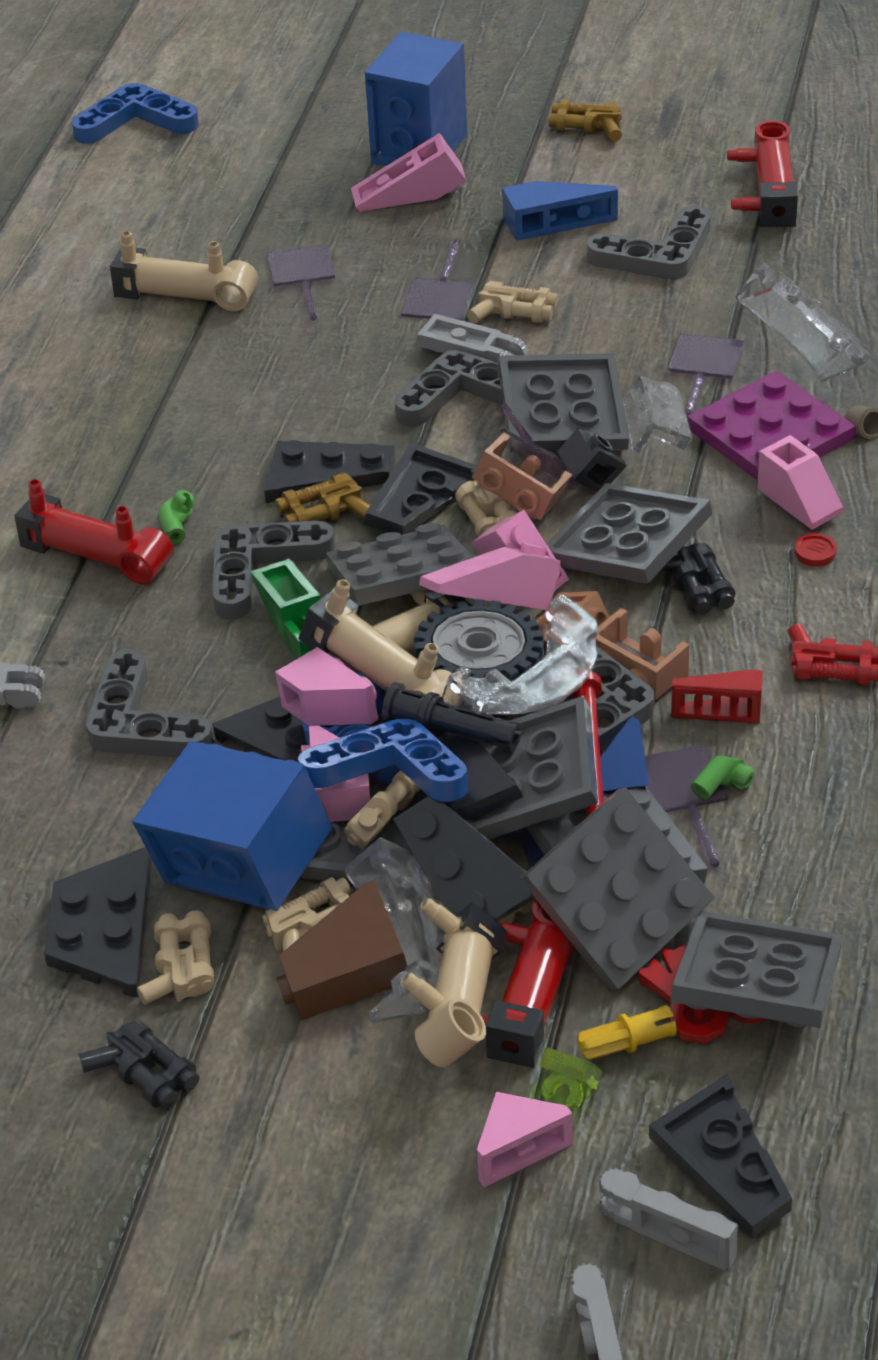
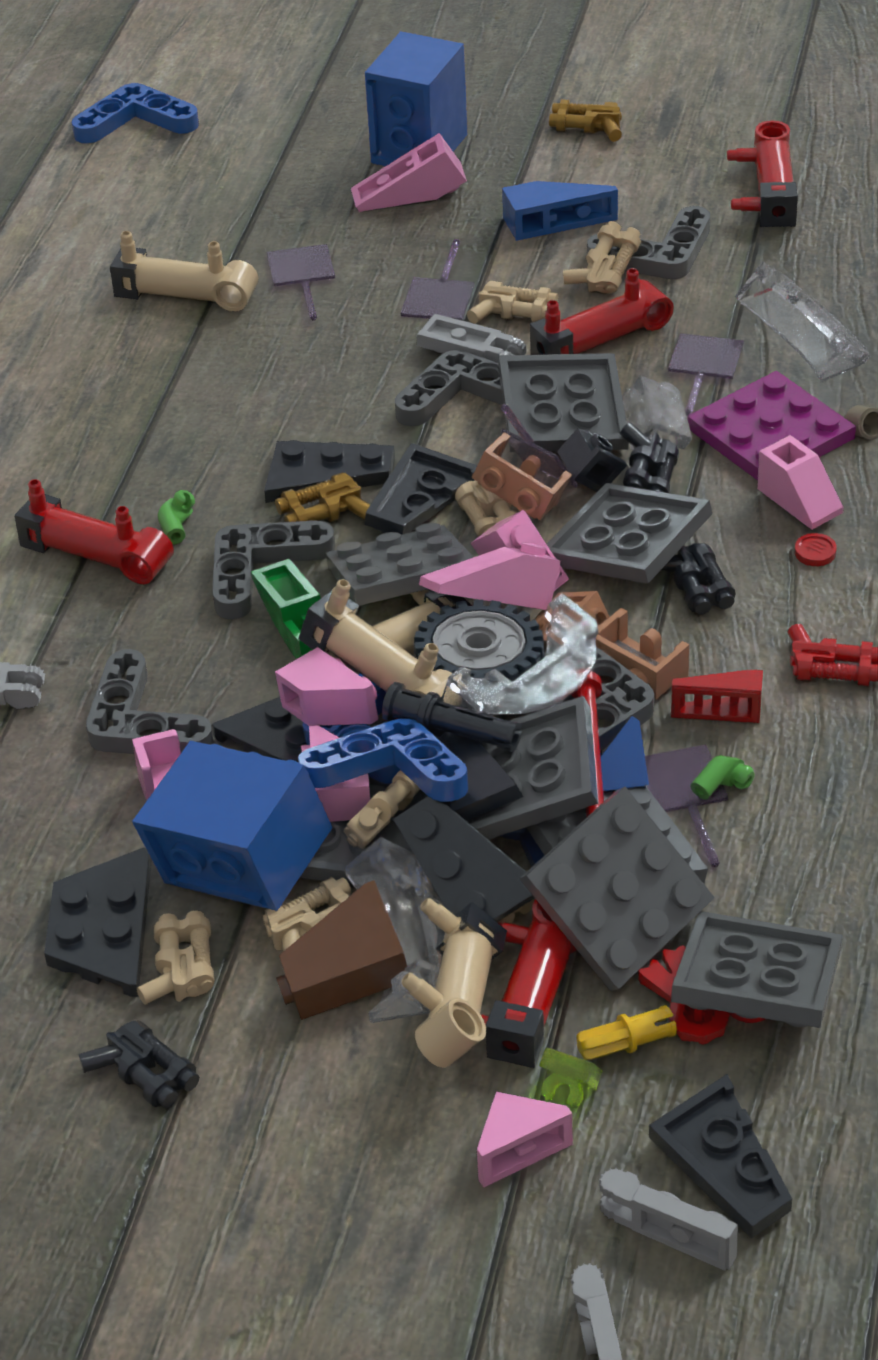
none -> bright pink panel [132,729,181,801]
none -> red piece [530,268,674,355]
none -> tan piece [563,221,641,294]
none -> black piece [620,422,679,493]

